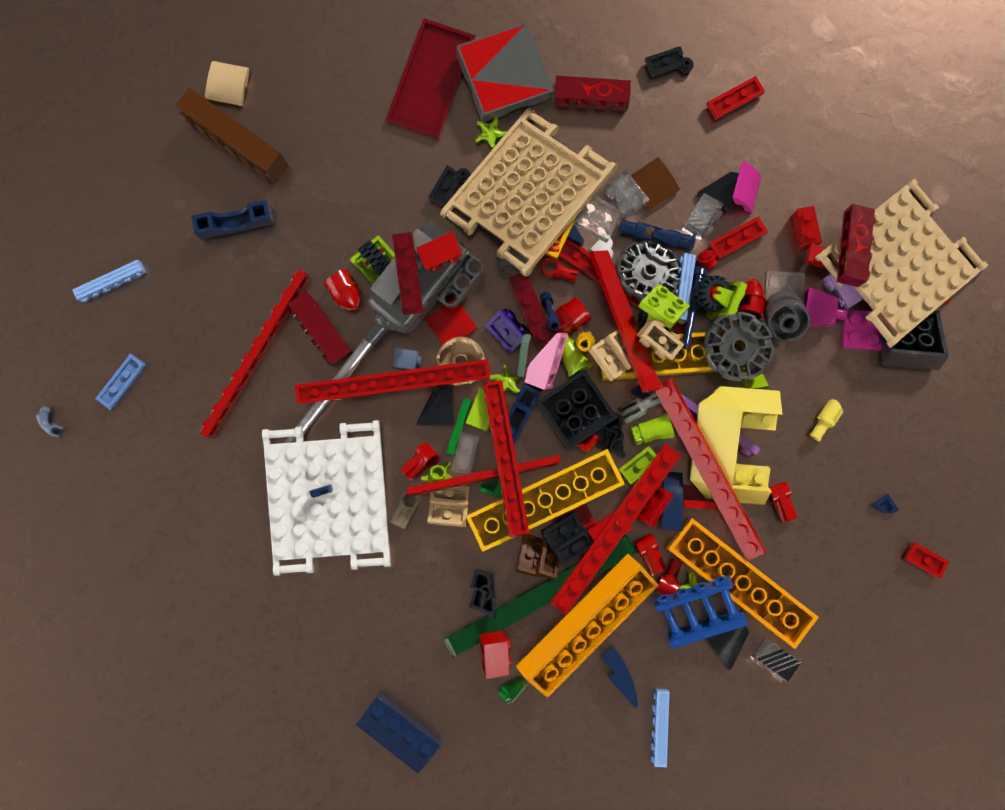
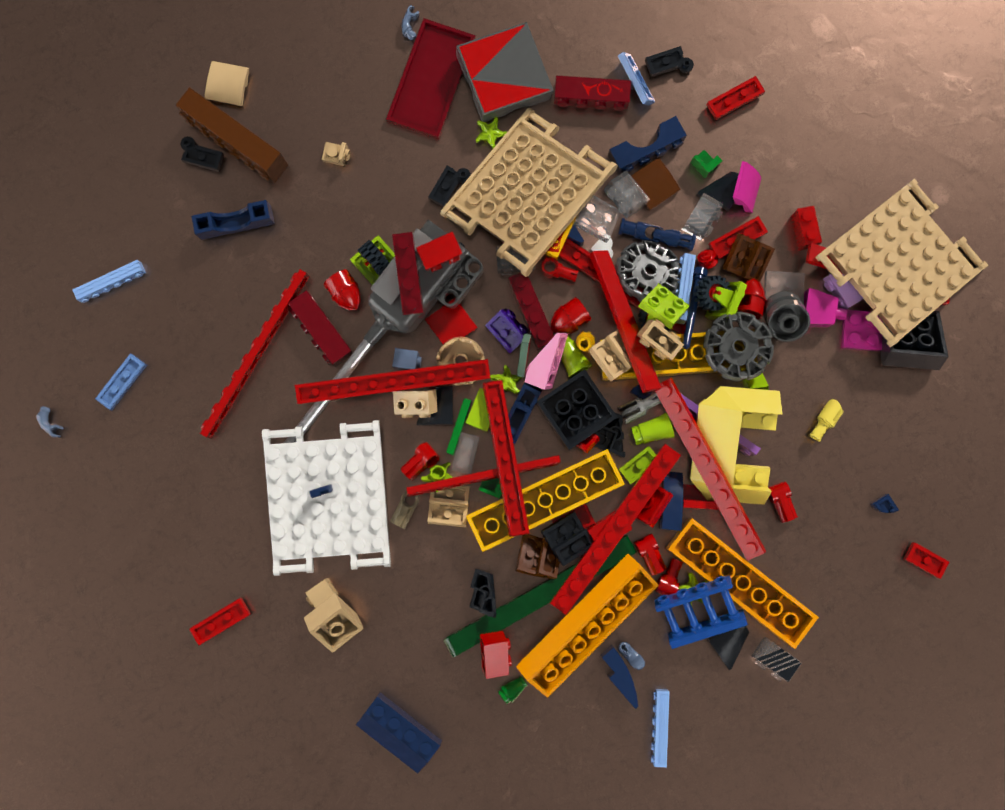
dark blue bar [540,292,561,330] -> none
dark red brick [836,204,876,287] -> none
none -> black hinge [180,136,224,172]
none -> red plate [189,597,251,646]
none -> tan brick [304,593,364,653]
none -> tan brick [305,578,339,608]
none -> tan bracket [322,142,350,166]
none -> tan brick [393,389,437,418]
none -> sand blue piece [402,5,420,41]
none -> dark blue arch [608,116,687,174]
none -> medium blue tile [618,52,655,106]
none -> sand blue piece [618,642,645,670]
none -> green panel [690,150,723,179]
none -> reddish brown slope [722,233,775,282]

